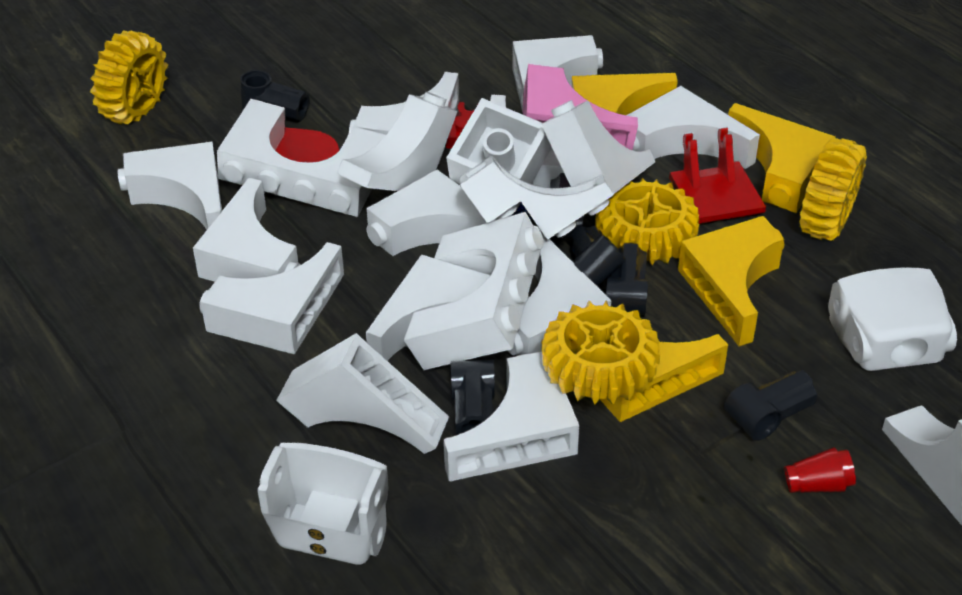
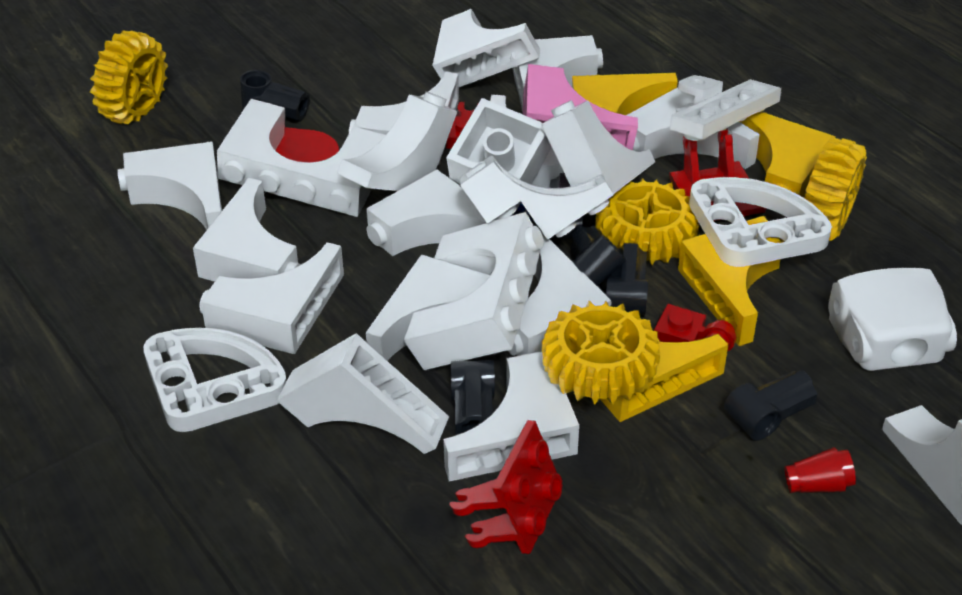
white piece [258,443,389,565] -> none
none -> white beam [143,328,287,432]
none -> white arch [432,9,540,87]
none -> red plate [450,420,563,554]
none -> red plate [654,304,737,352]
none -> white plate [670,75,781,141]
none -> white beam [689,177,832,267]

